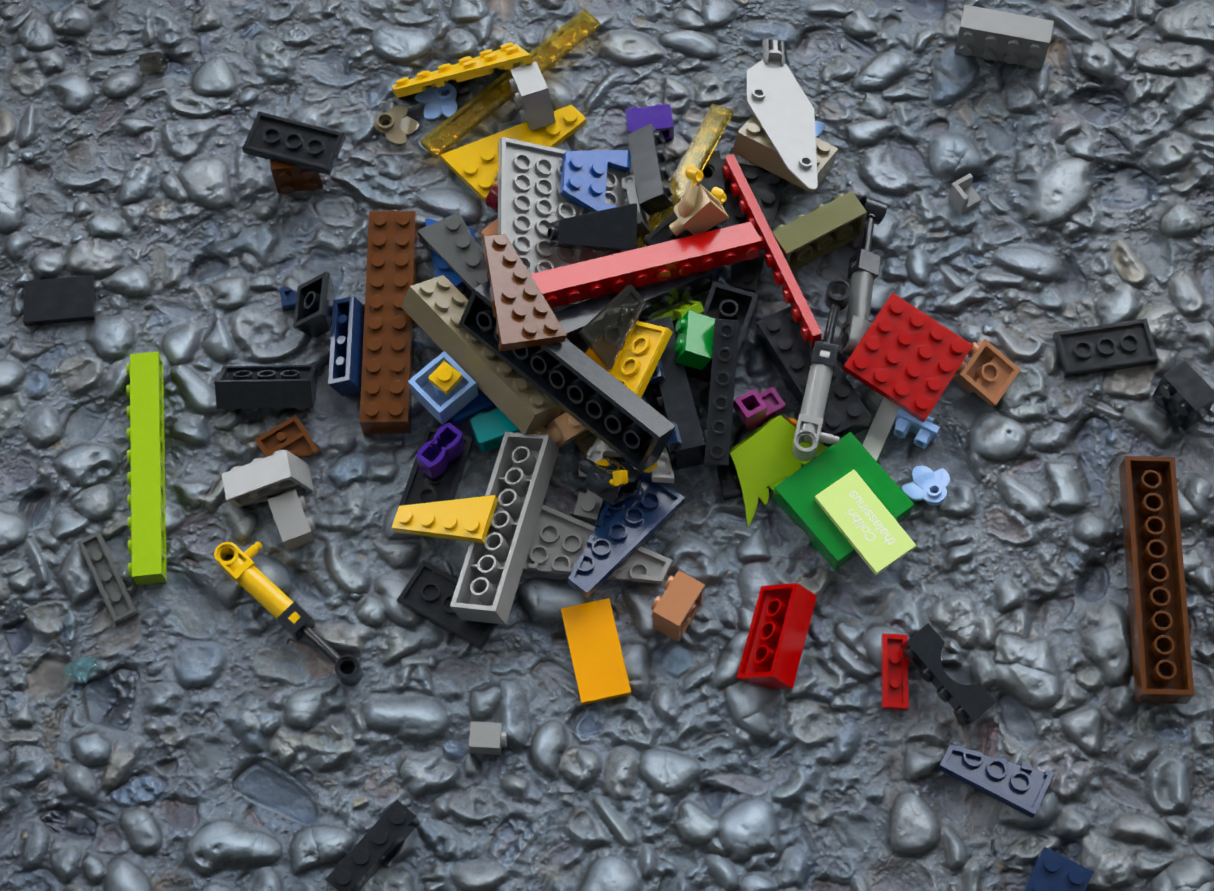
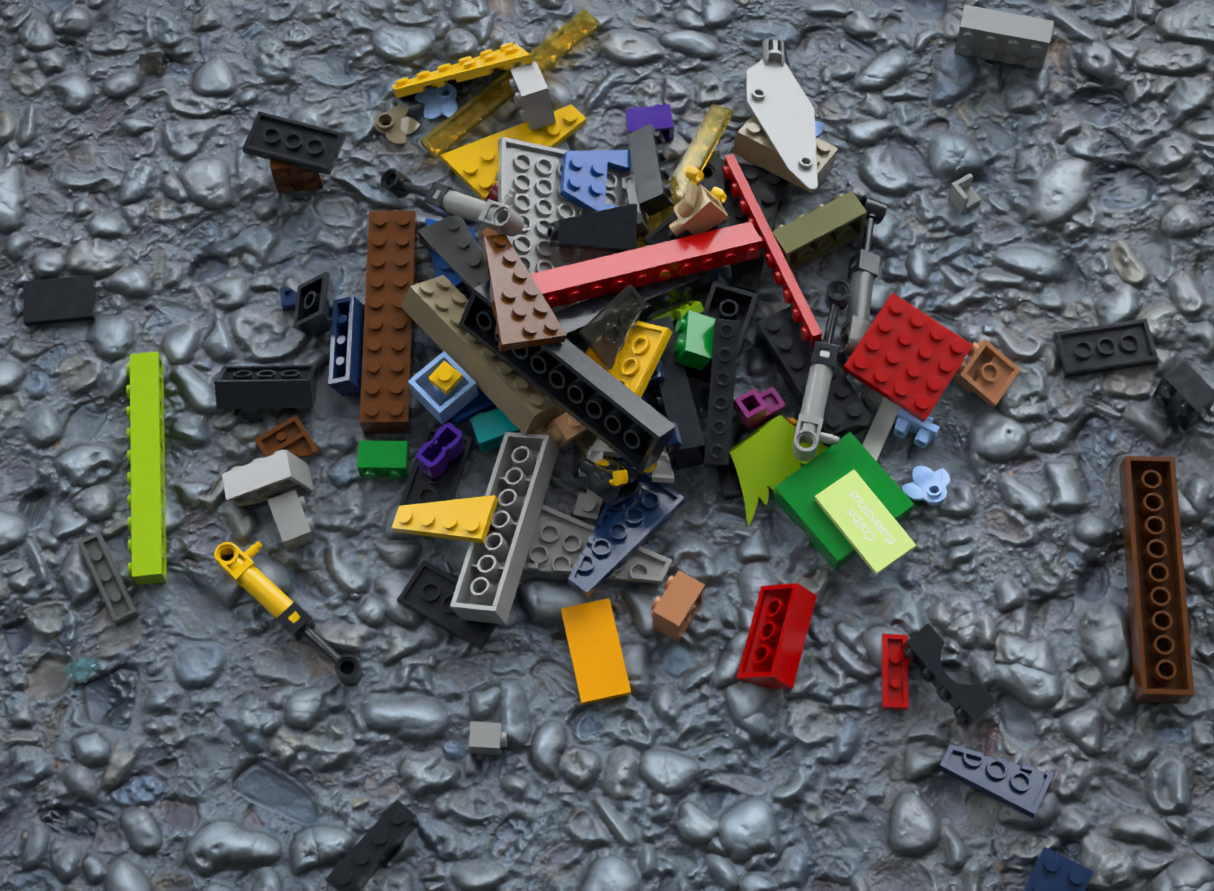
none -> green brick [357,440,410,480]
none -> light grey piece [380,168,524,236]

